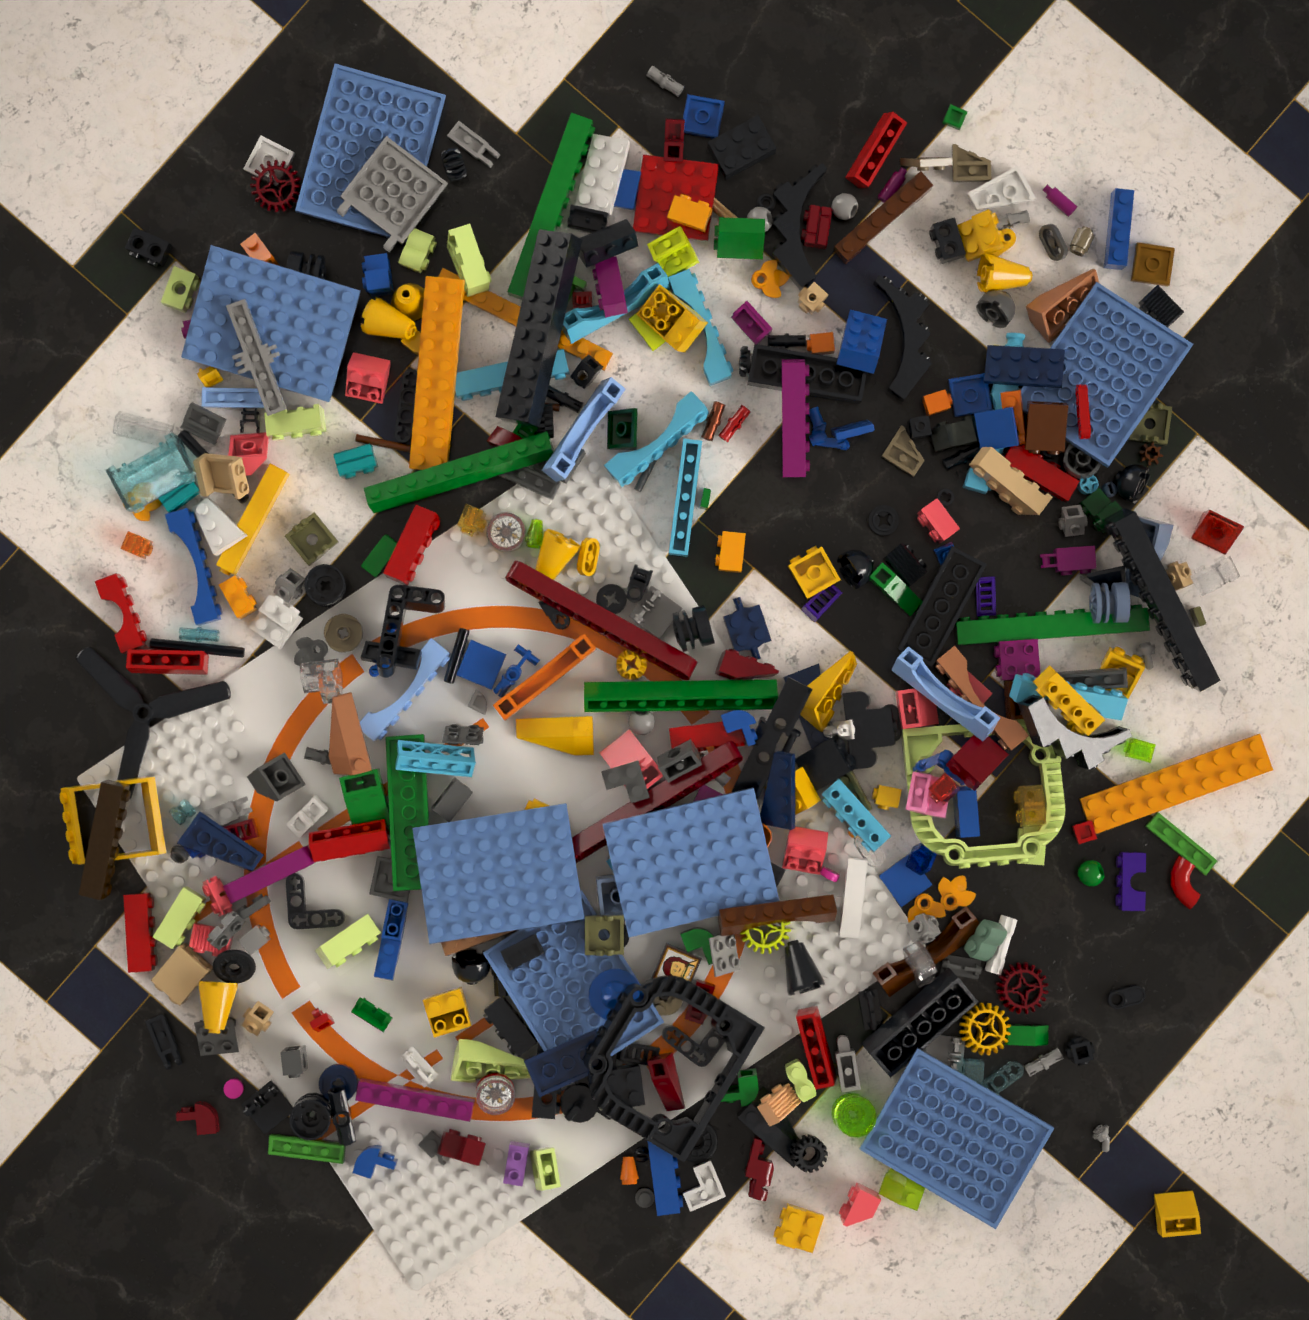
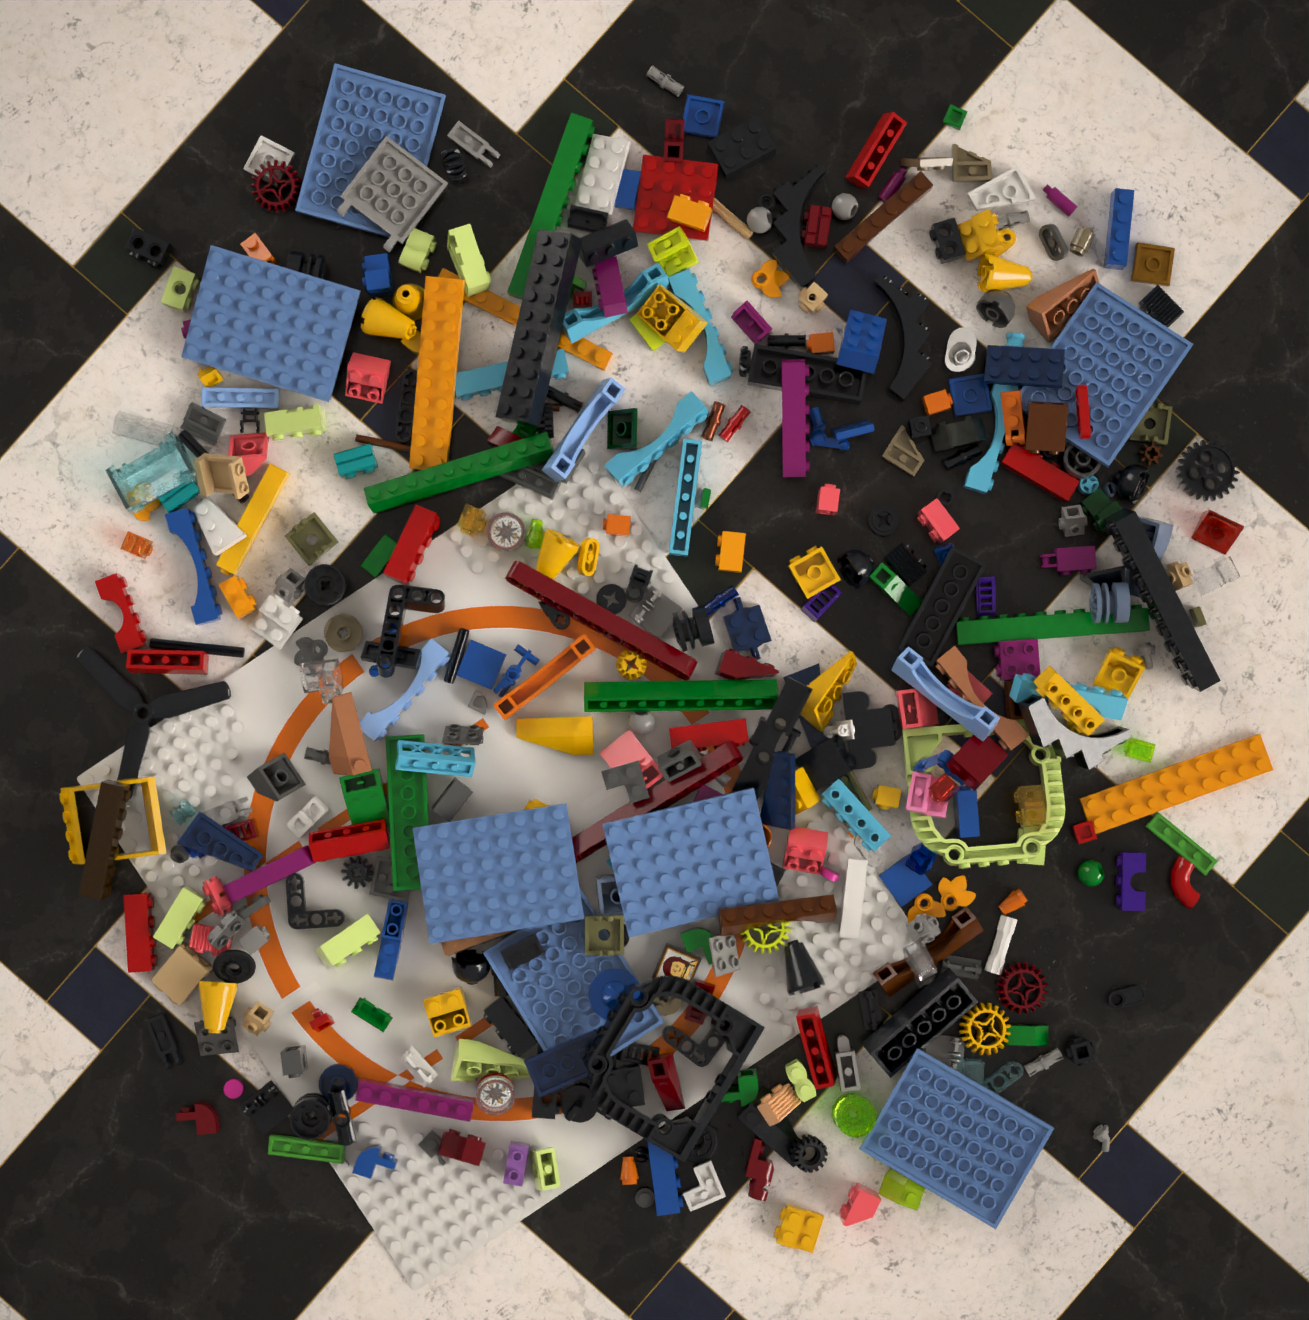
clear light blue pin [179,627,220,642] -> none
light grey hinge [226,299,287,416] -> none
black brick [570,355,603,389] -> none
green brick [713,217,765,260] -> none
blue brick [720,710,758,747] -> none
sand green brick [964,919,1007,962] -> none
tan wedge [969,447,1053,515] -> none
blue tile [974,407,1020,449] -> none
dark grey tile [1057,667,1128,689] -> none
yellow slope [1154,1191,1201,1237] -> none
none -> black gear [341,856,374,889]
none -> orange brick [603,514,631,537]
none -> clear blue pin [704,585,739,617]
none -> coral brick [816,484,840,516]
none -> white piece [945,327,977,372]
none -> orange cone [998,888,1028,915]
none -> black gear [1176,439,1240,502]

